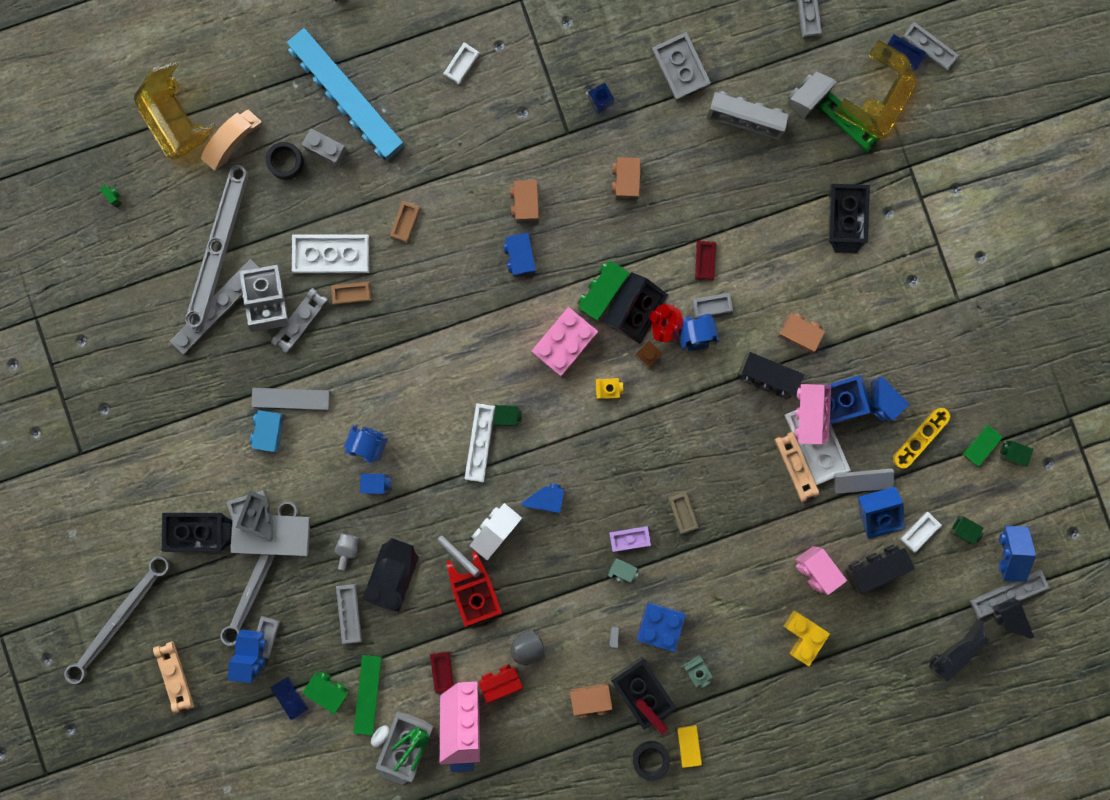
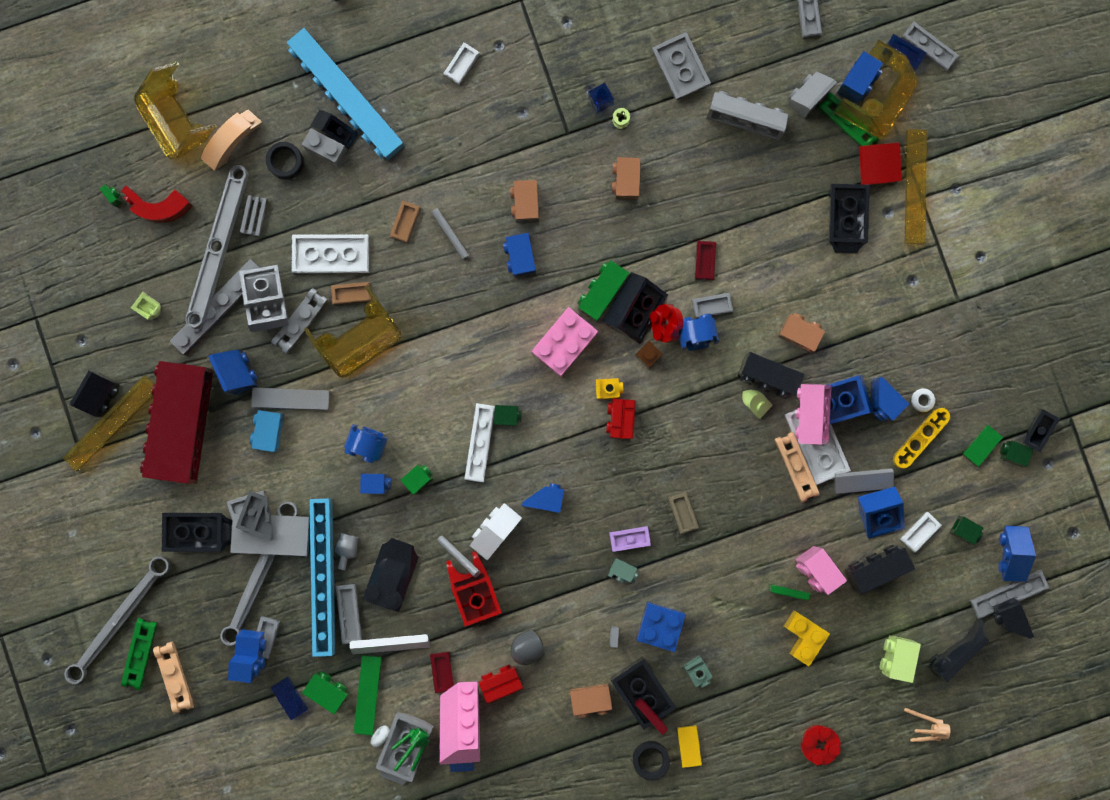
none -> clear yellow plate [63,375,154,471]
none -> black slope [69,371,120,418]
none -> red arch [121,186,193,223]
none -> green plate [121,618,158,690]
none -> yellowish green plate [131,292,161,320]
none -> dark red brick [140,361,214,484]
none -> blue slope [208,349,258,395]
none -> light grey tile [240,195,268,237]
none -> clear yellow windscreen [304,285,402,378]
none -> black slope [310,110,358,149]
none -> medium azure brick [310,498,336,656]
none -> white tile [350,634,430,655]
none -> green brick [400,464,433,495]
none -> light grey bar [431,208,469,260]
none -> red brick [606,399,636,439]
none -> yellowish green bush [612,108,630,129]
none -> yellowish green plate [742,389,772,419]
none -> green tile [768,584,810,601]
none -> red plate [800,725,841,765]
none -> blue brick [837,51,883,105]
none -> red slope [859,142,902,185]
none -> yellowish green brick [880,635,921,683]
none -> light nougat plant [904,708,950,742]
none -> clear yellow tile [905,129,927,244]
none -> white piece [911,389,935,412]
none -> black slope [1023,409,1060,453]

